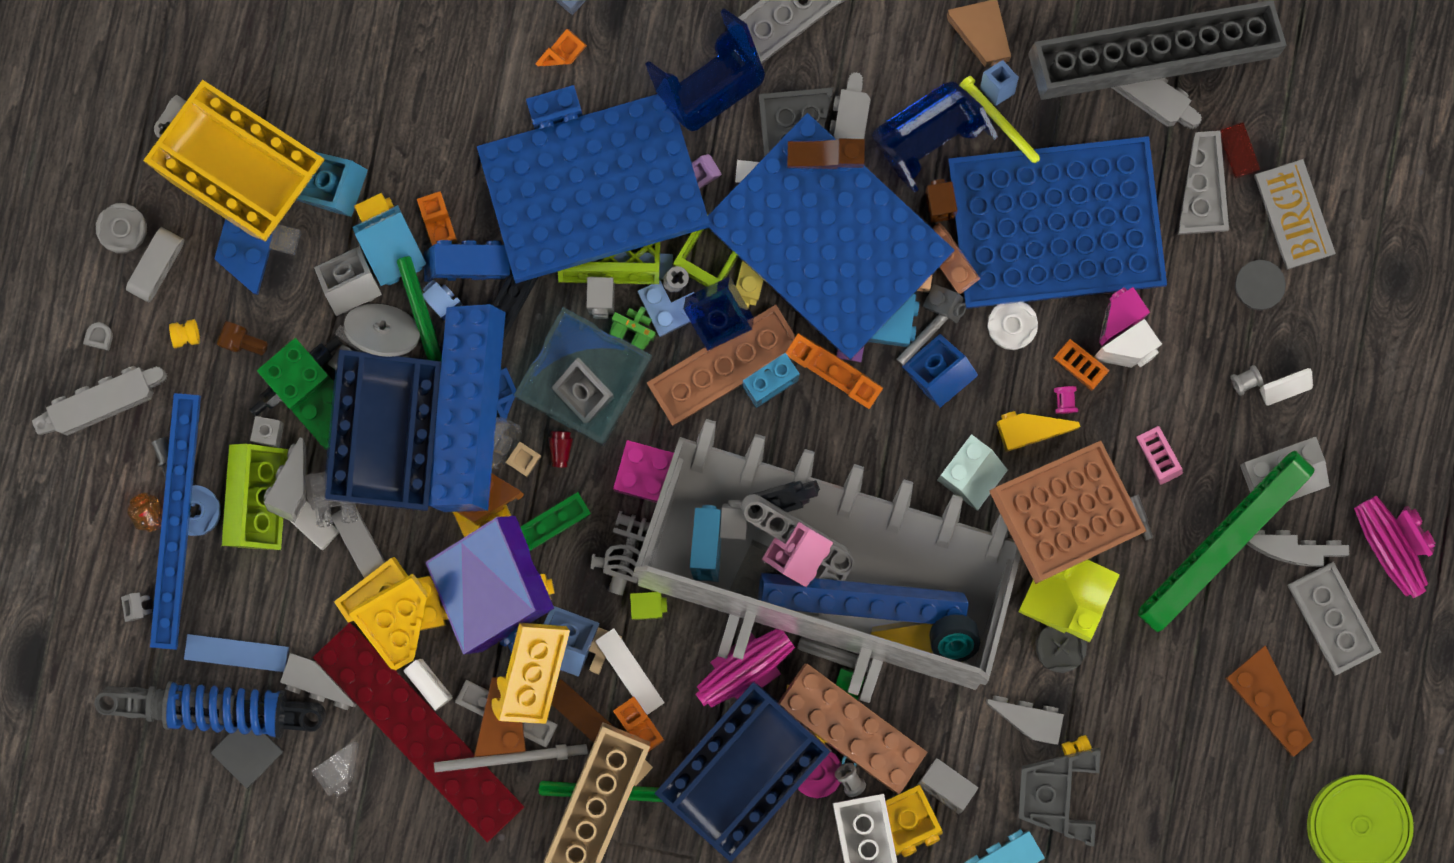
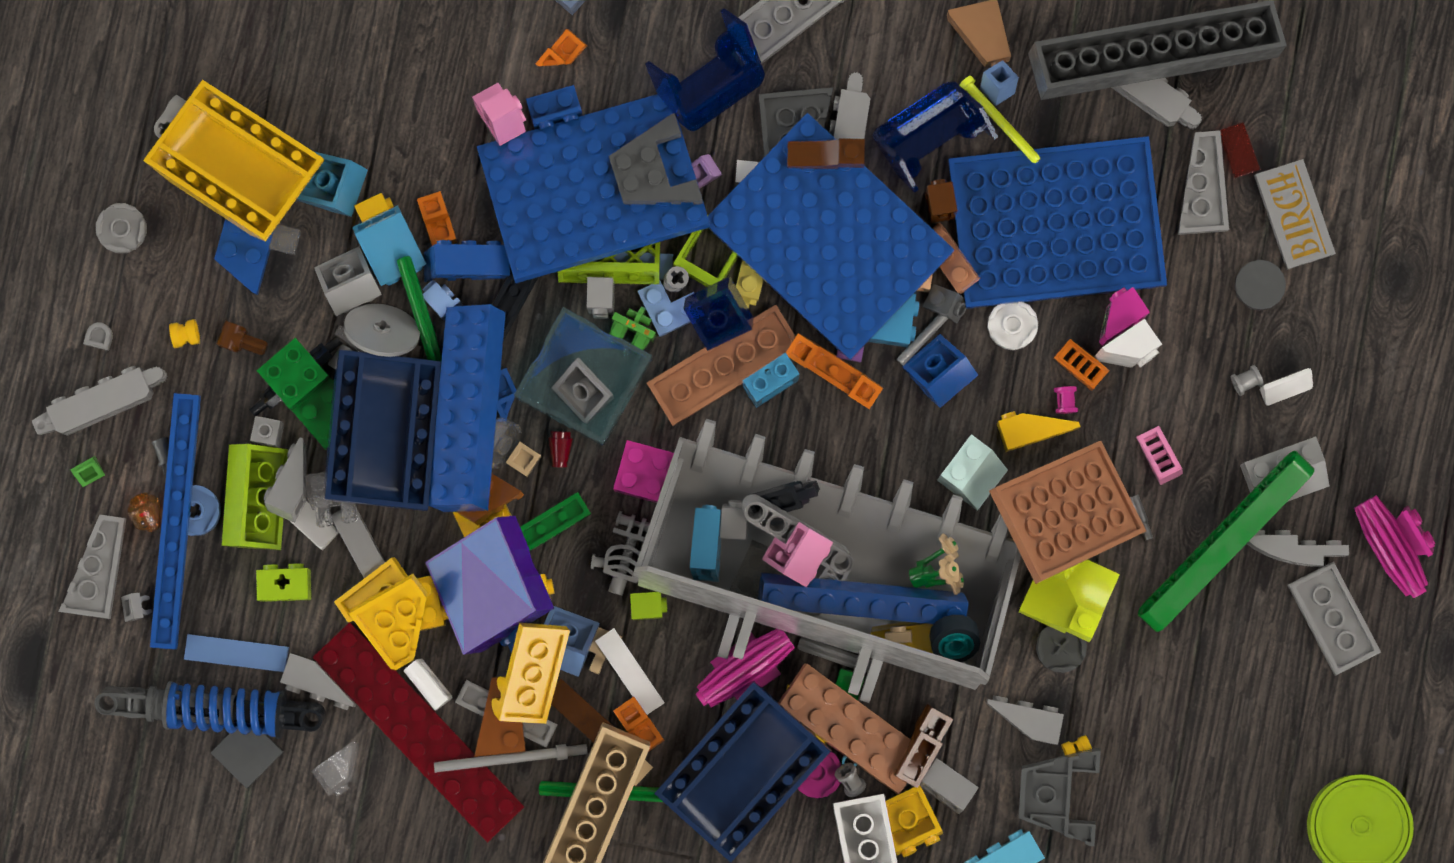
light grey beam [126,227,184,302] -> none
dark orange wing [1225,646,1313,757] -> none
none -> light grey wing [58,515,126,619]
none -> bright green slope [70,456,105,487]
none -> lime brick [256,564,311,602]
none -> bright pink brick [472,83,526,146]
none -> dark grey wing [609,113,703,204]
none -> tan plate [885,626,912,643]
none -> slope [894,704,953,788]
none -> plant [909,533,964,595]

